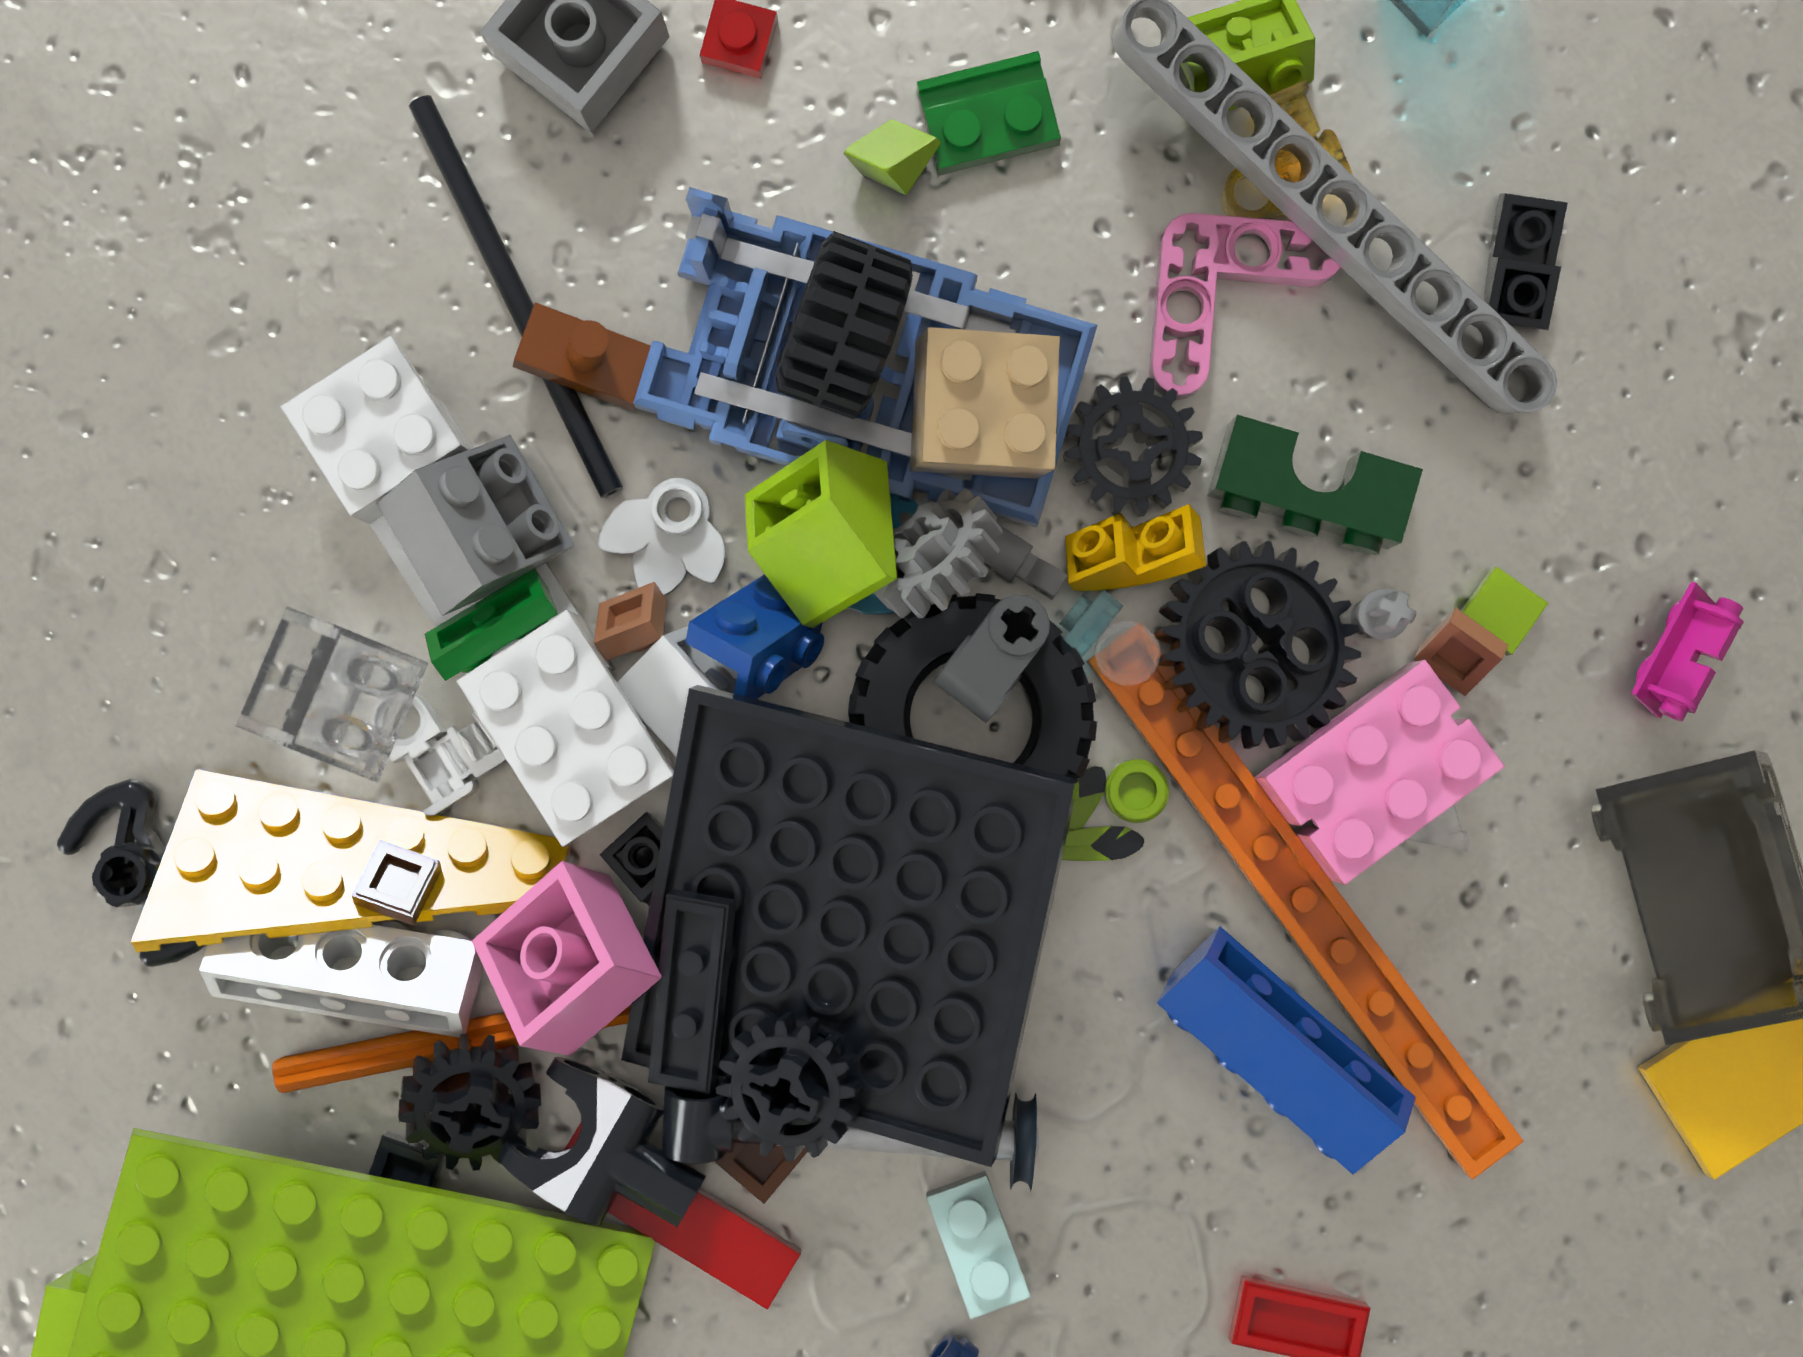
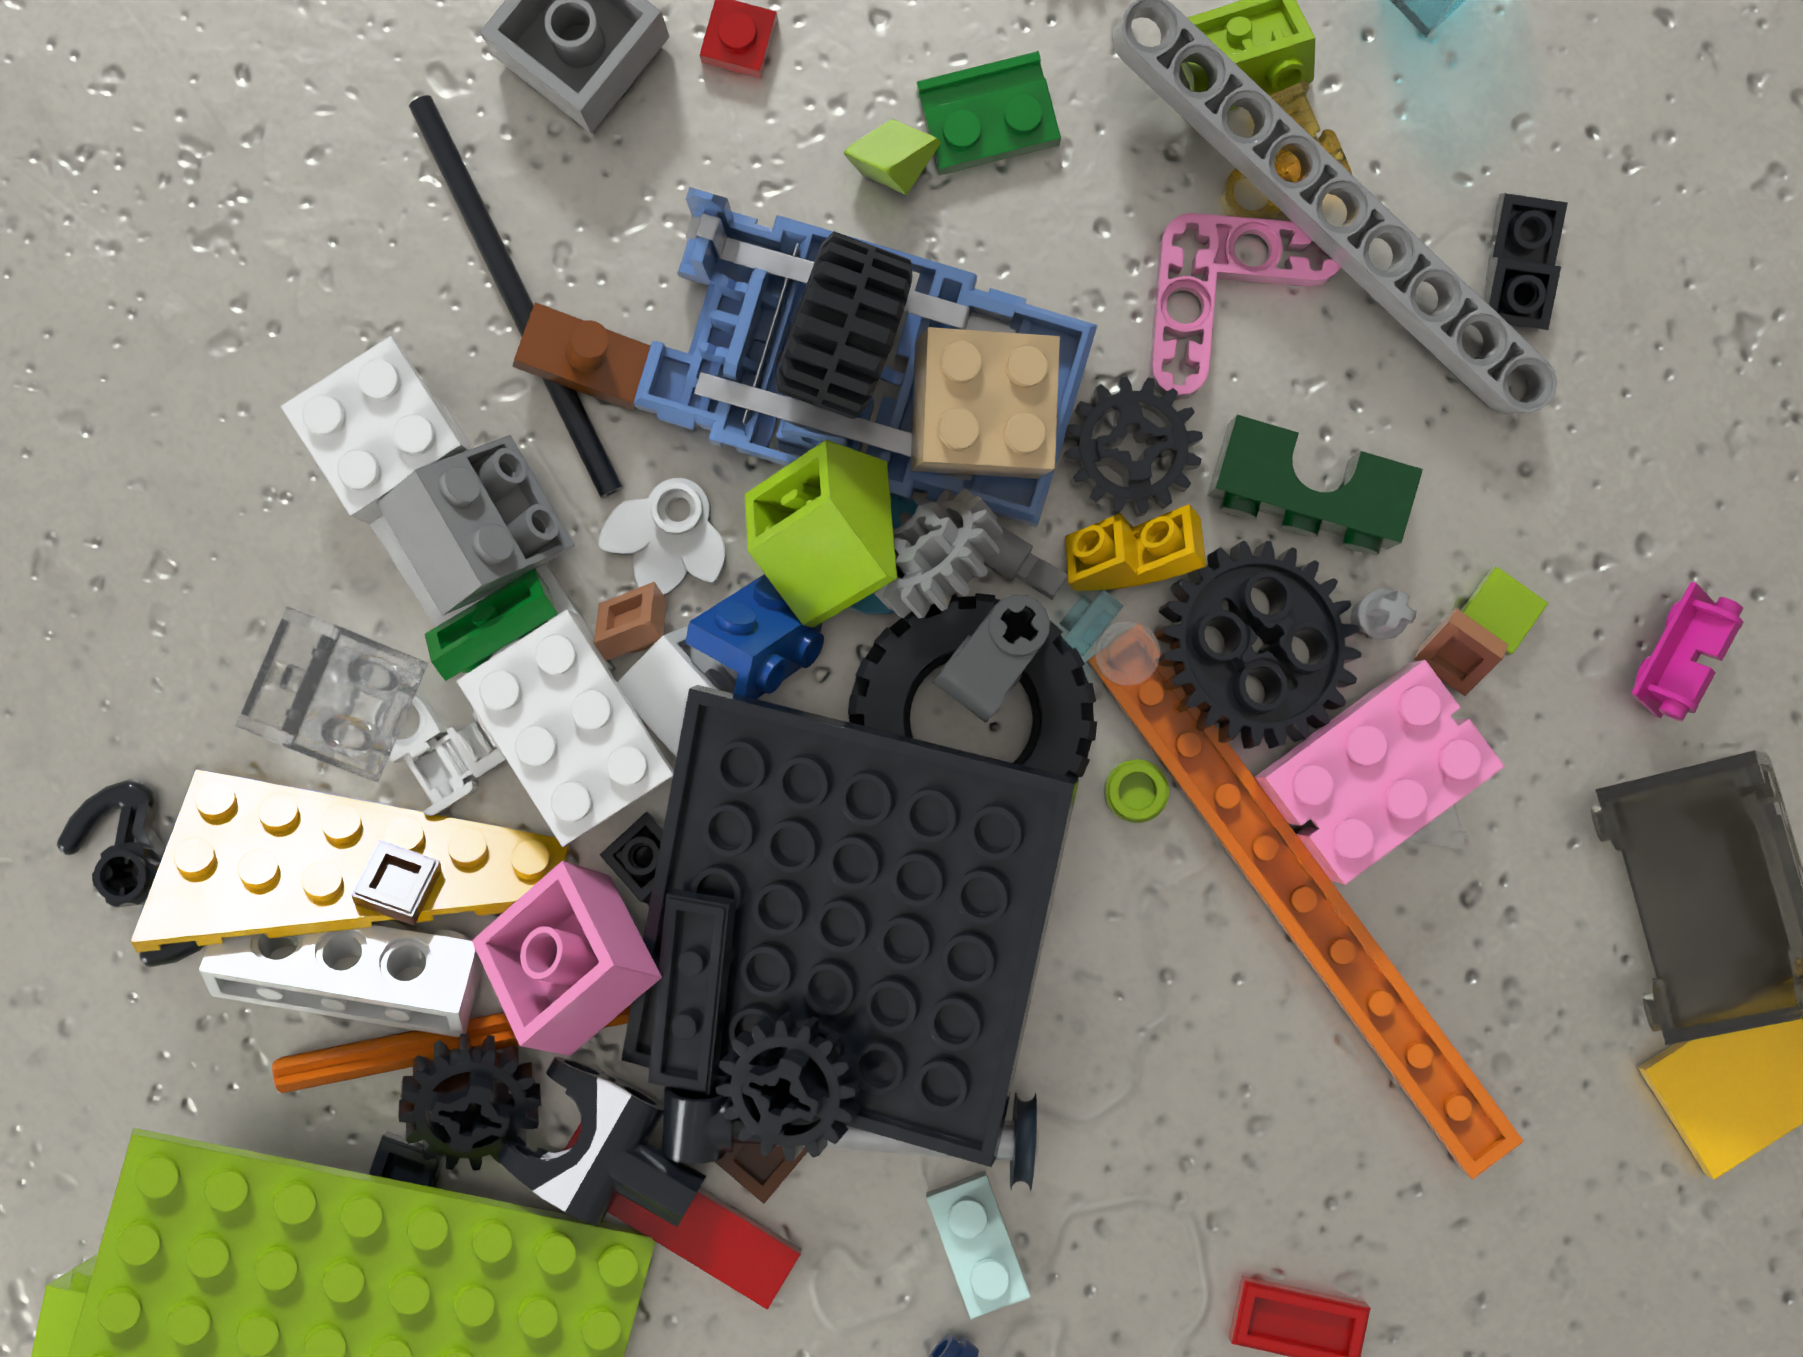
piece [1062,766,1144,861] -> none
blue brick [1157,926,1416,1175] -> none

